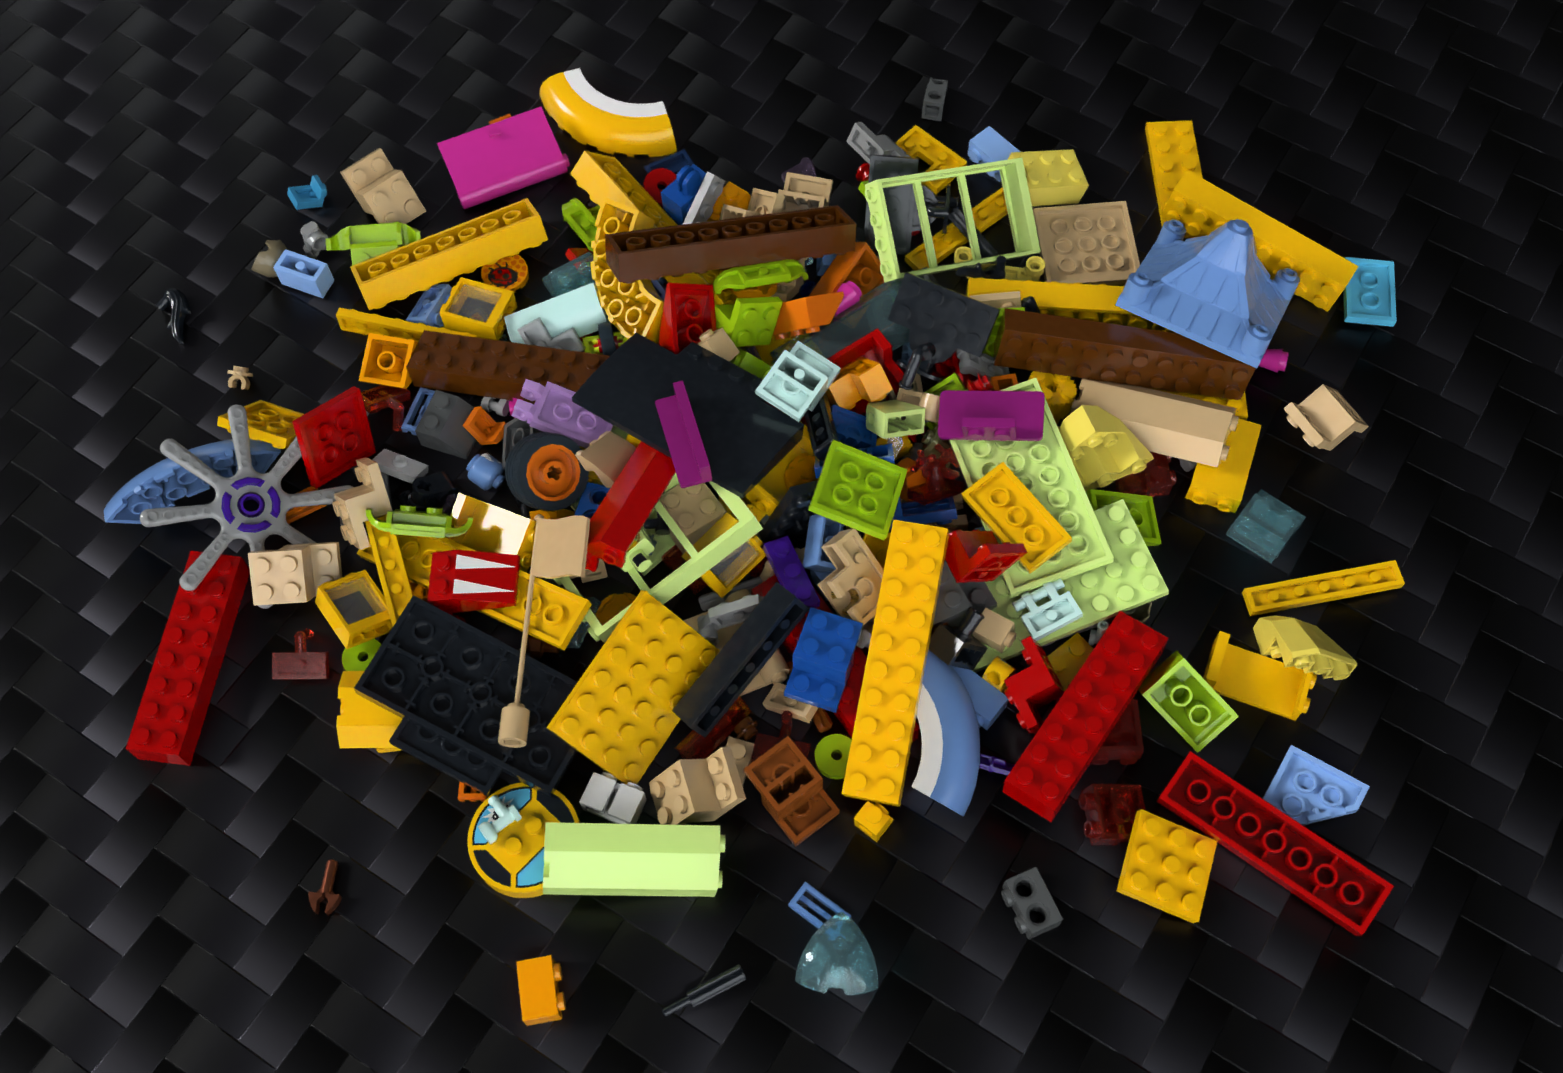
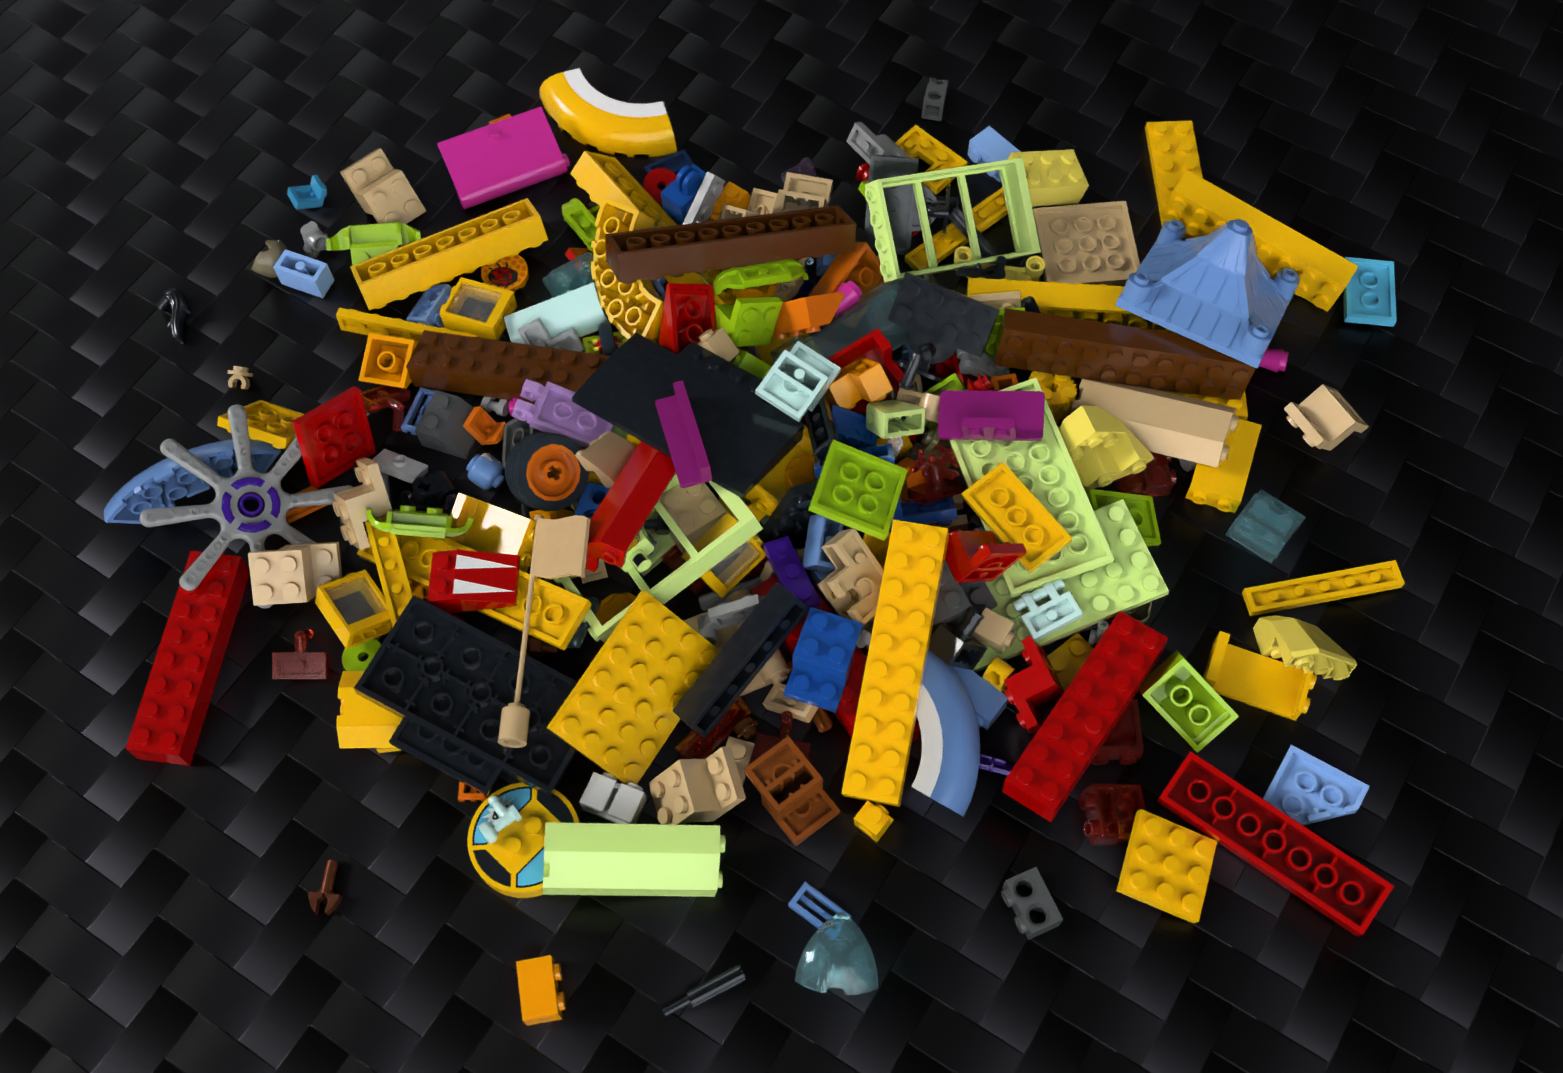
lime piece [815,734,852,779] -> none

